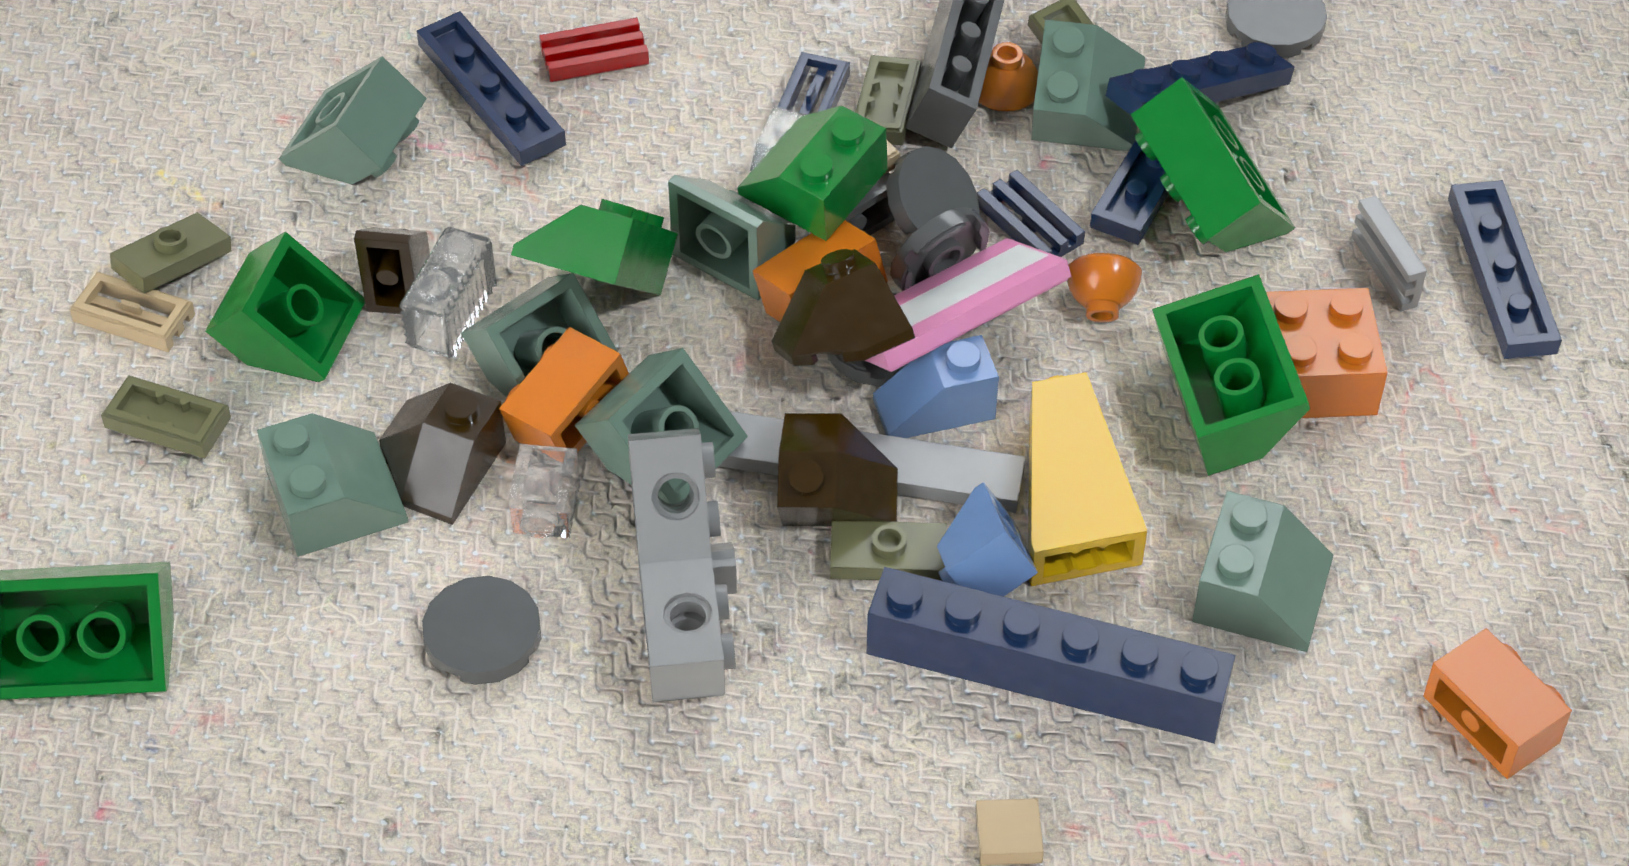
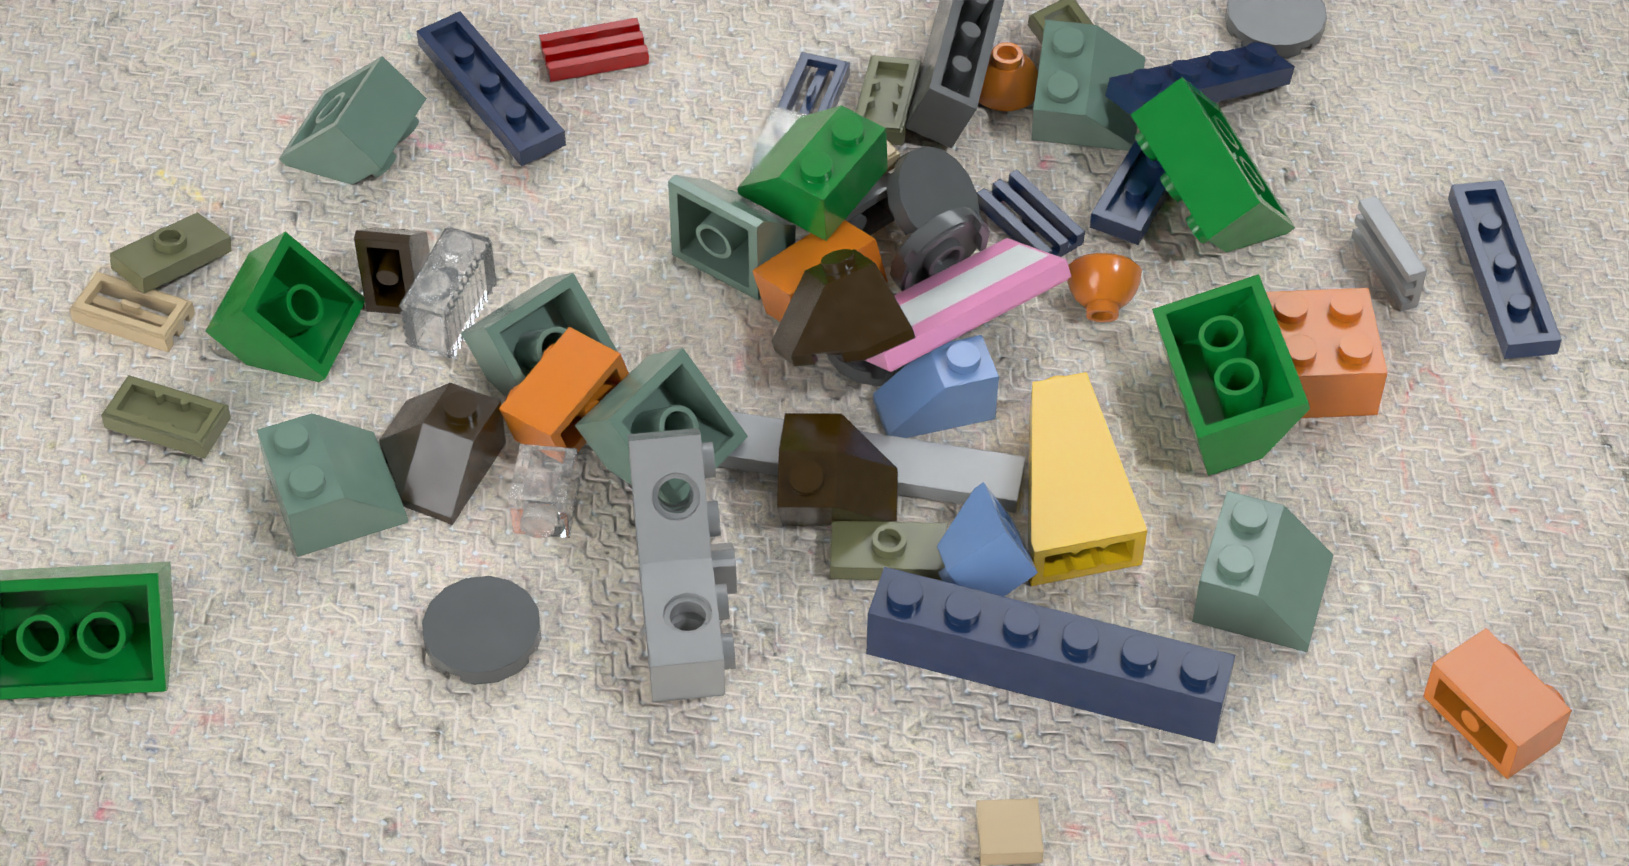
green slope [511,199,678,295] -> none

